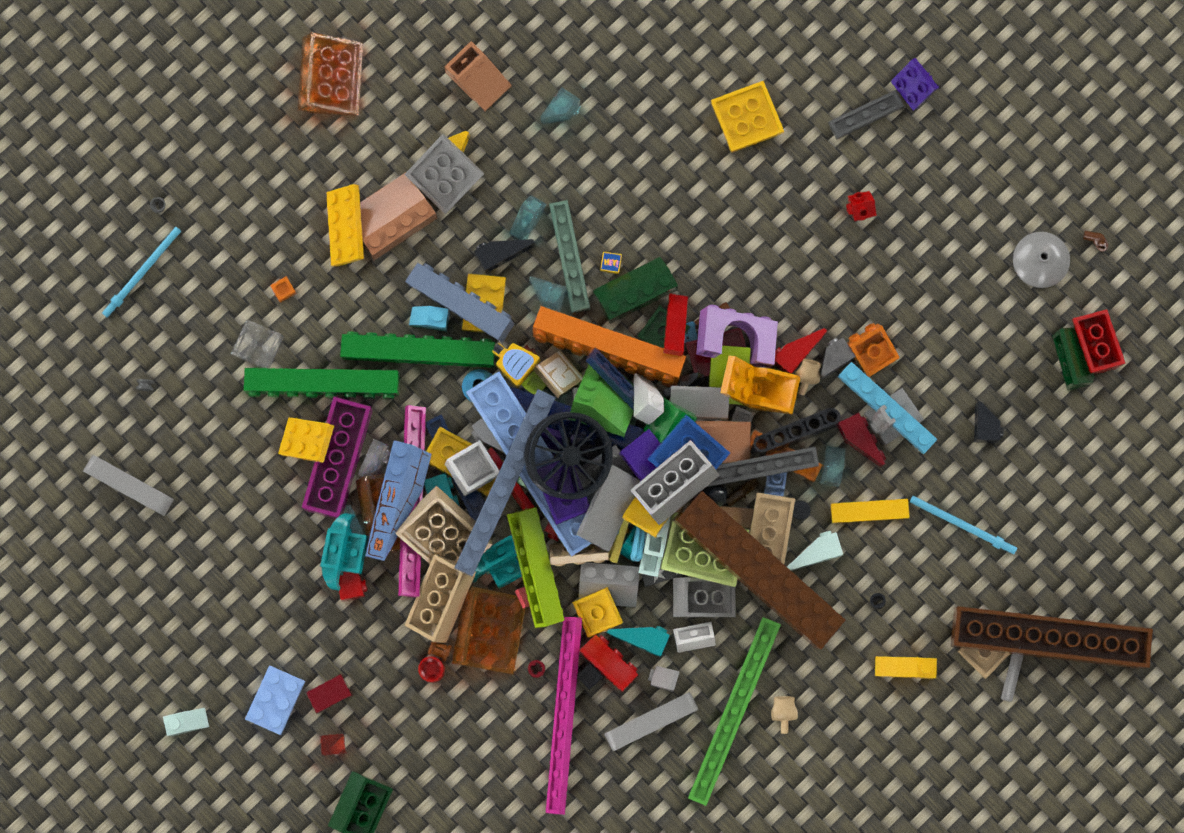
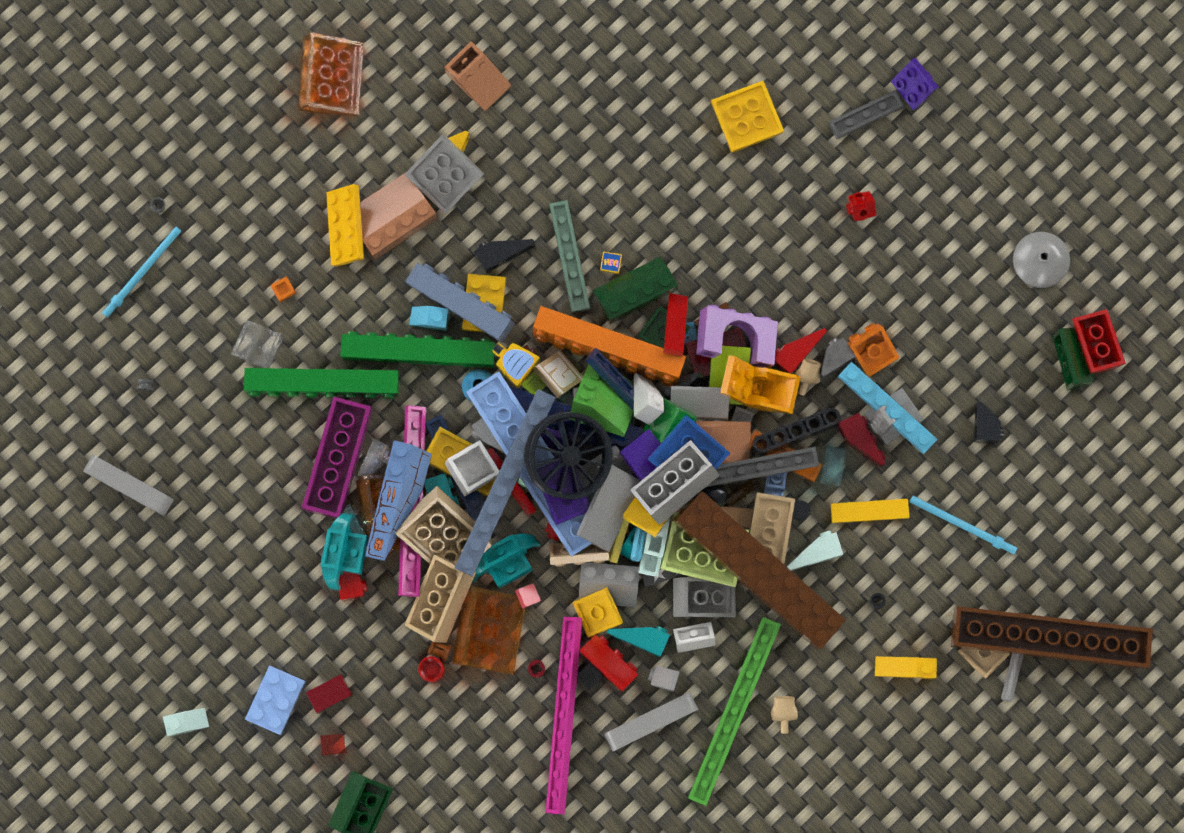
yellow plate [278,417,334,463] -> none
lime brick [507,507,565,628] -> none
clear light blue slope [509,195,547,240] -> none
clear light blue slope [529,276,567,312] -> none
clear light blue slope [540,87,581,124] -> none
reddish brown arm [1083,230,1109,252] -> none

